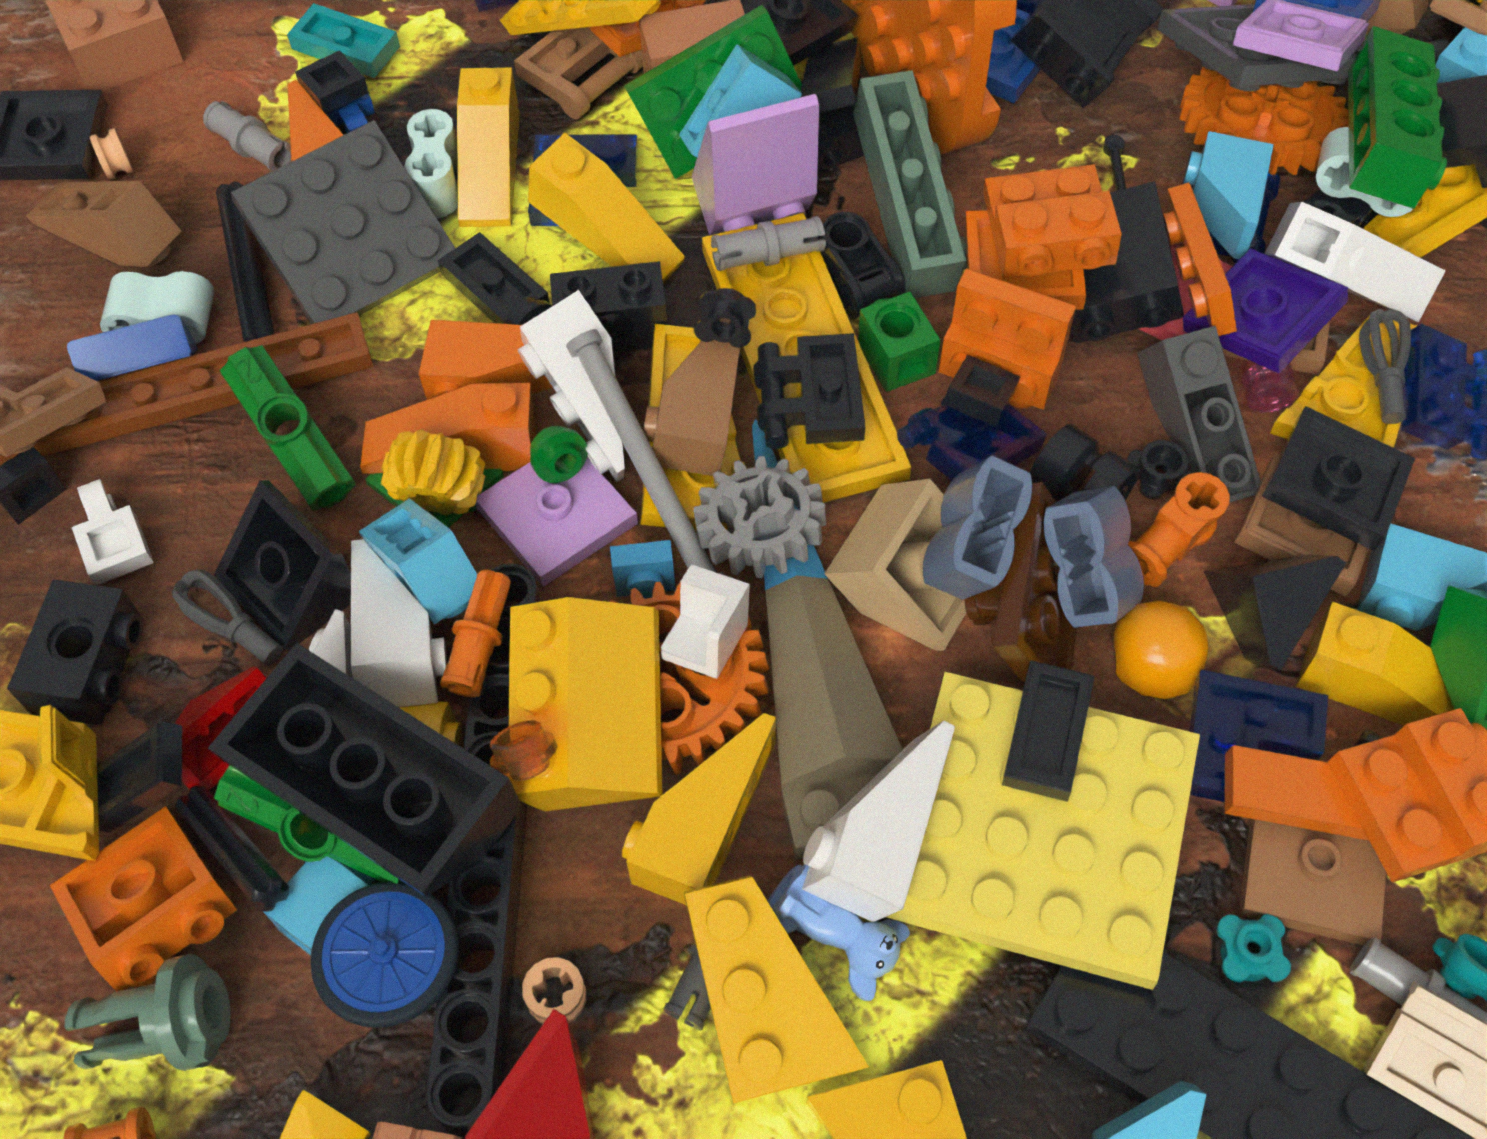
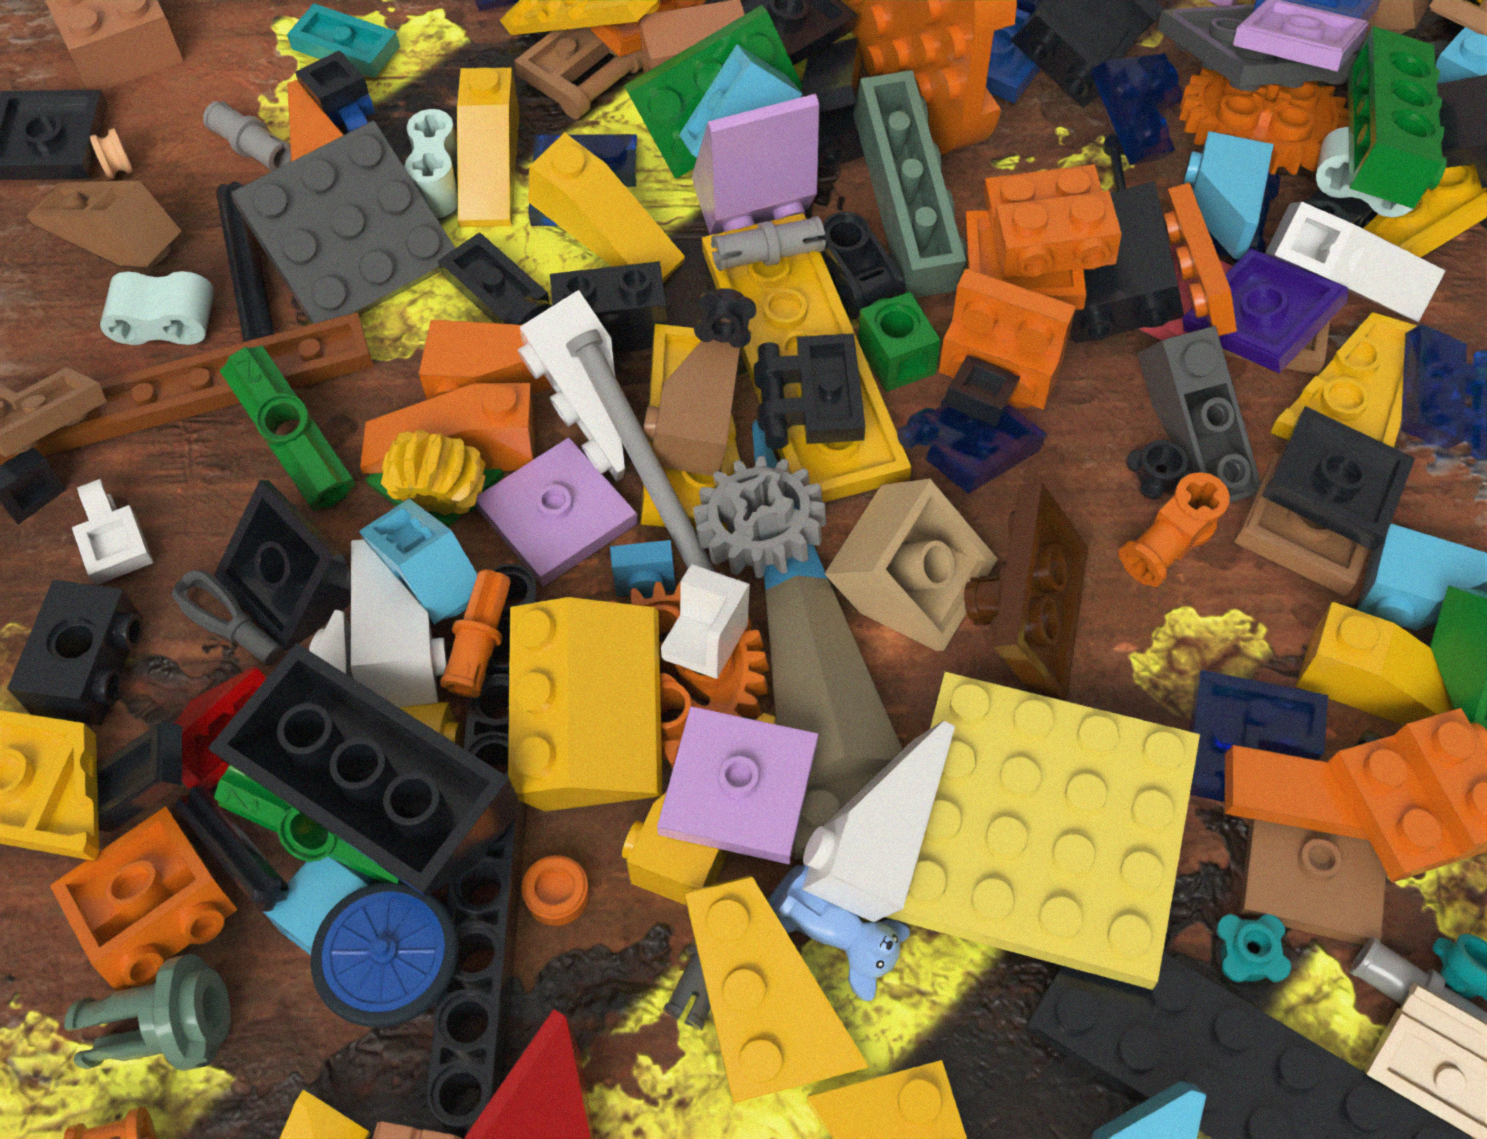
yellow slope [37,705,86,792] -> none
slope [67,314,198,381] -> none
clear orange plate [490,720,558,781] -> none
light nougat bush [522,957,586,1024] -> none
green plate [530,426,588,483] -> none
sand blue brick [923,456,1032,600] -> none
black tile [1002,660,1095,802] -> none
black wheel [1029,423,1140,502] -> none
sand blue brick [1044,486,1144,628] -> none
light orange hair [1112,600,1209,699] -> none
black slope [1204,554,1346,670] -> none
clear pink bush [1241,364,1299,413] -> none
dark grey piece [1359,309,1411,424] -> none
none -> orange tile [522,855,590,926]
none -> lavender plate [657,706,818,864]
none -> clear blue plate [1090,53,1183,166]

